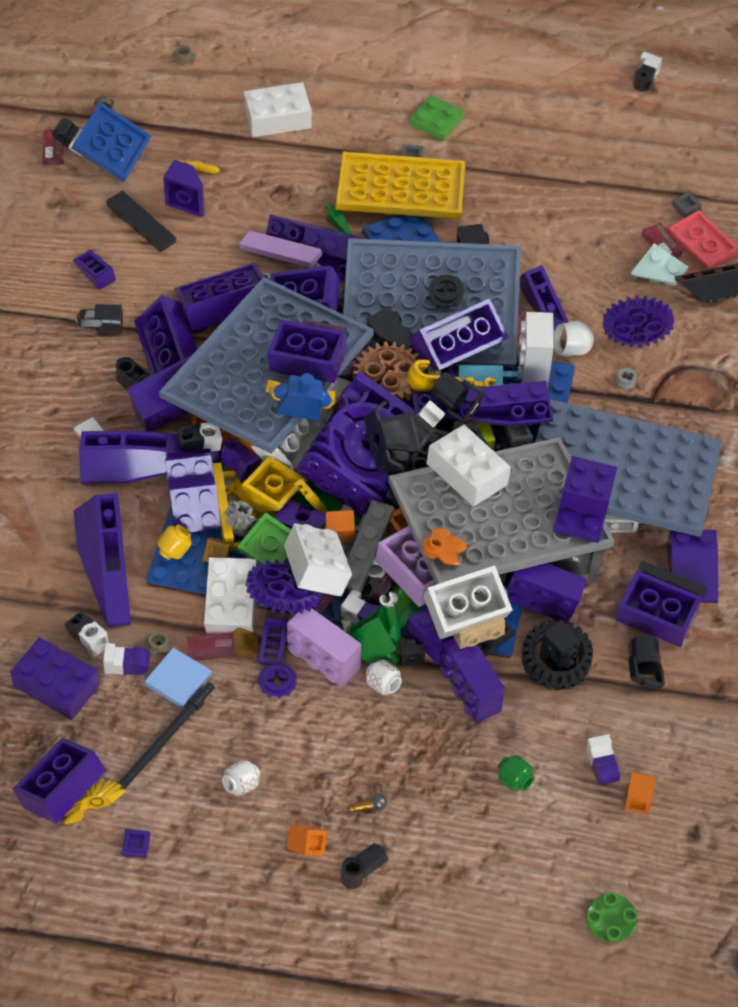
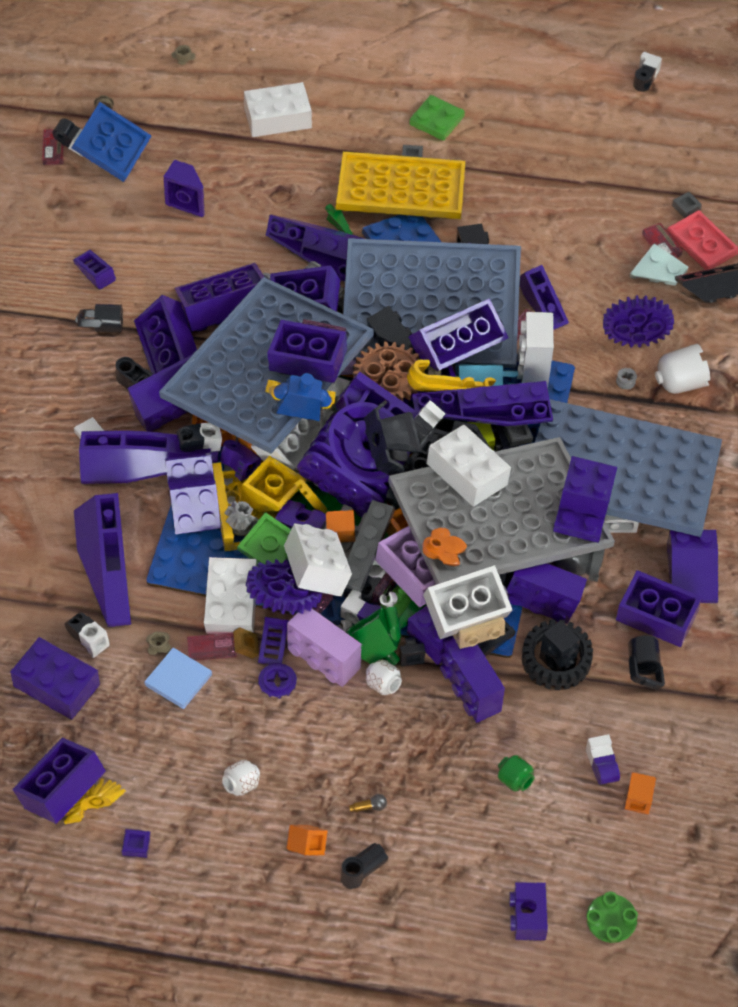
leg [103,643,150,675] -> none
black tile [106,190,176,253] -> none
black bar [116,682,215,790] -> none
yellow head [157,525,192,560] -> none
yellow piece [180,160,220,174] -> none
pearl gold plate [202,537,232,563] -> none
lavender tile [239,231,322,268] -> none
black gear [429,275,464,308] -> none
black piece [430,372,484,422] -> none
white helmet [553,321,594,357] -> none
black plate [638,561,708,598] -> none
none -> dark purple brick [509,882,548,940]
none -> white cylinder [655,344,710,394]

